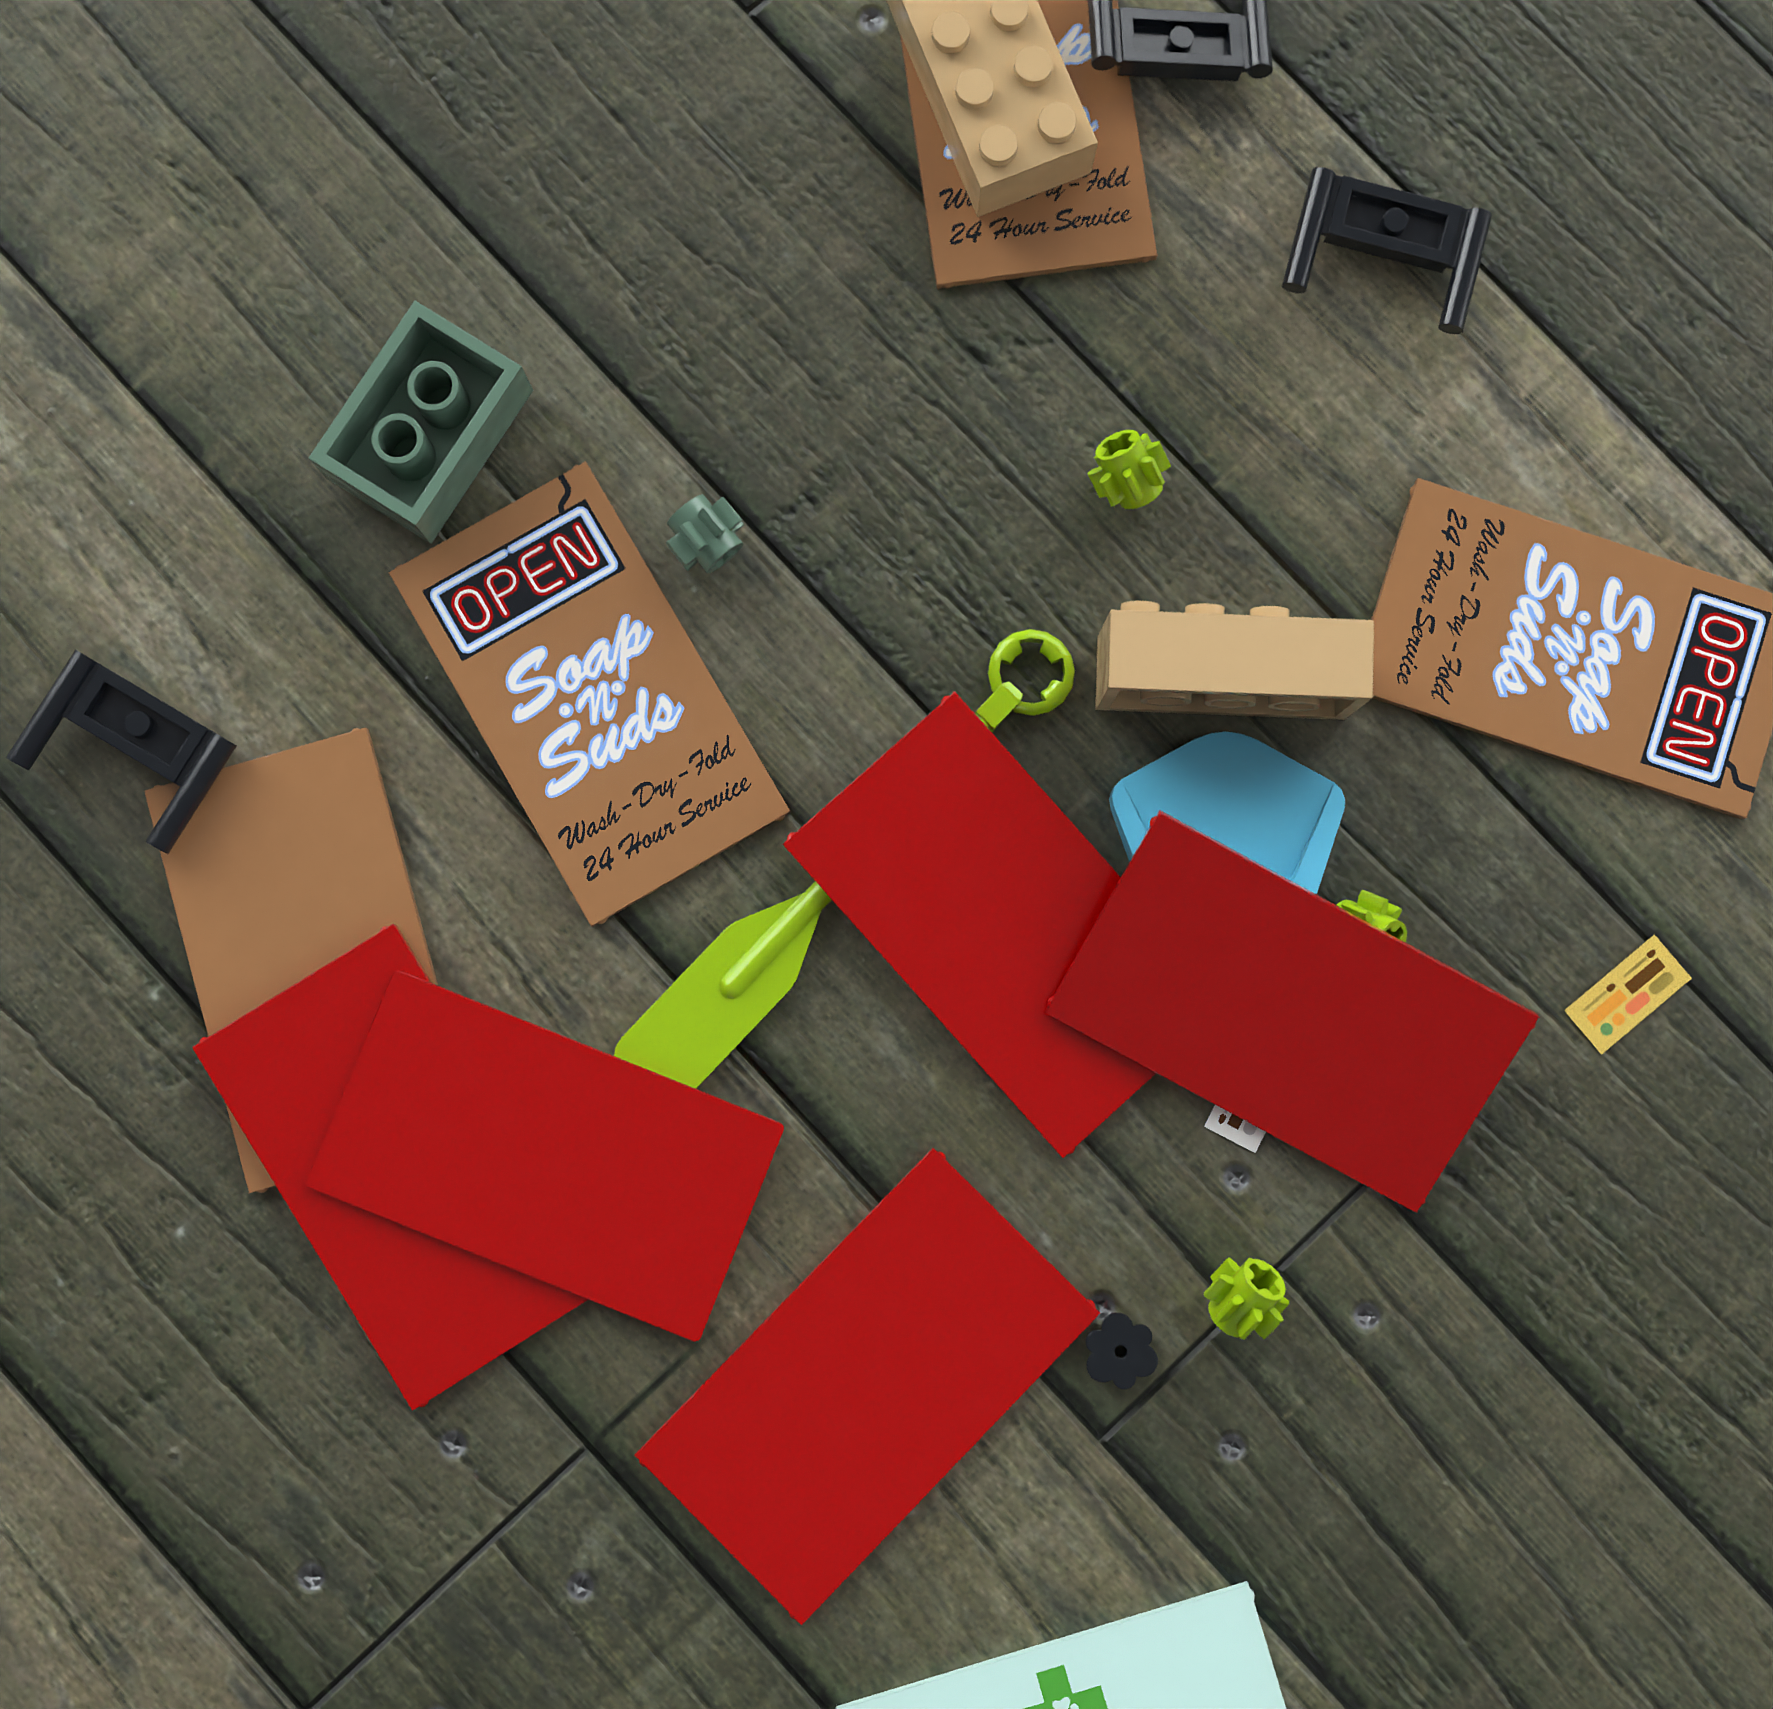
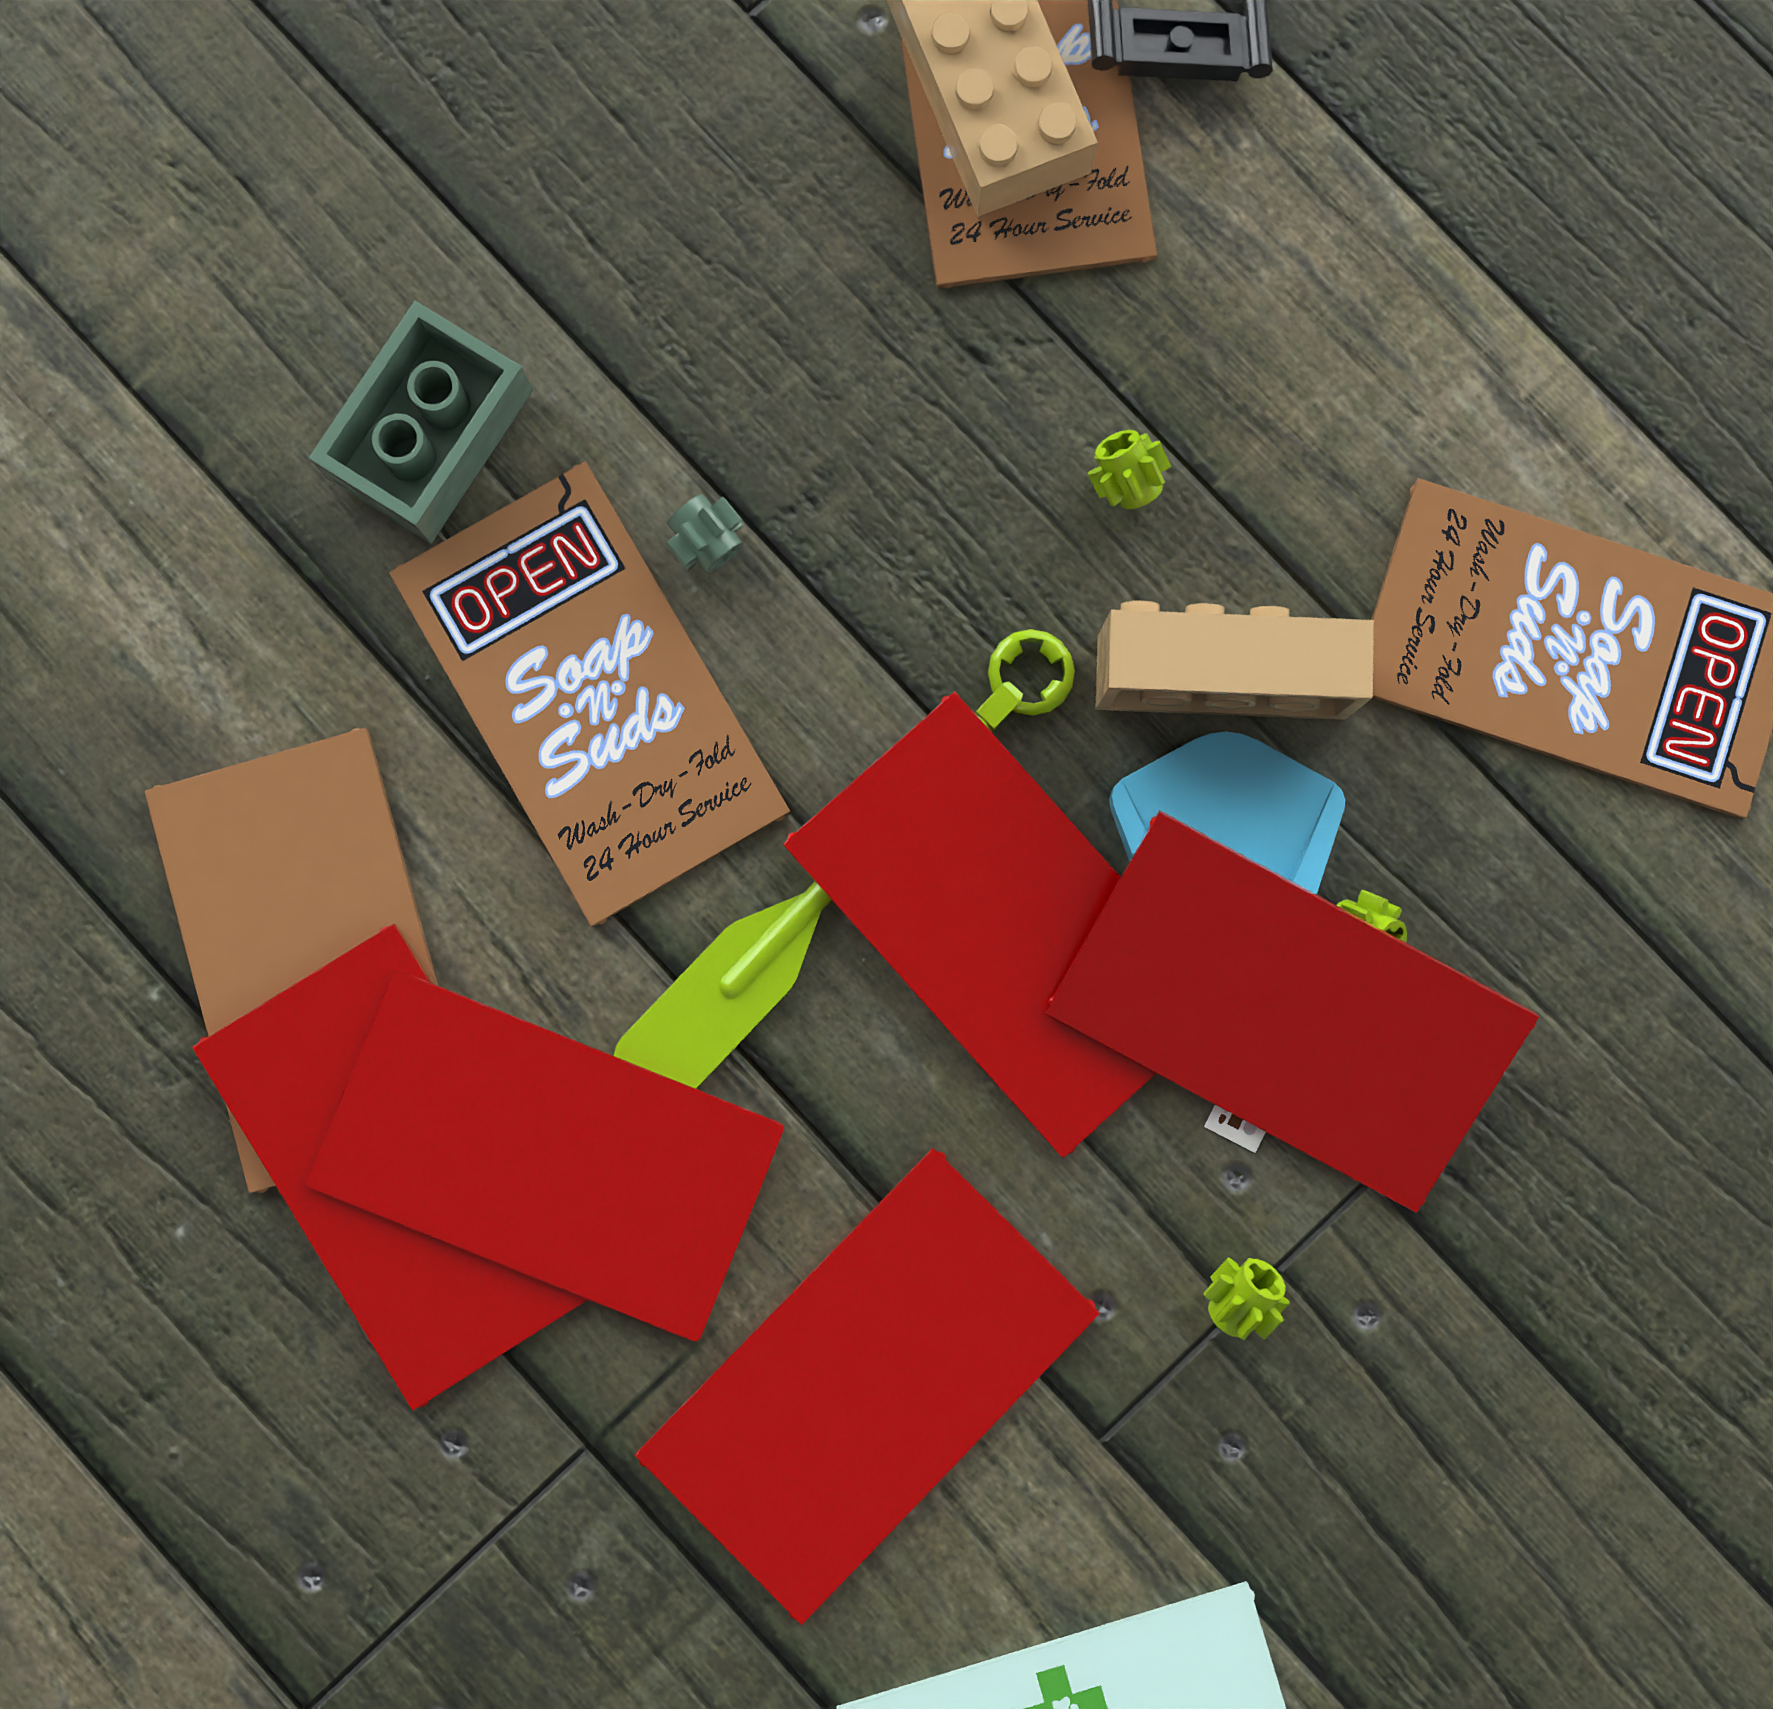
black plate [6,649,237,854] -> none
black plant [1085,1312,1158,1390] -> none
black plate [1282,167,1492,334] -> none
clear yellow sticker [1564,934,1692,1055] -> none

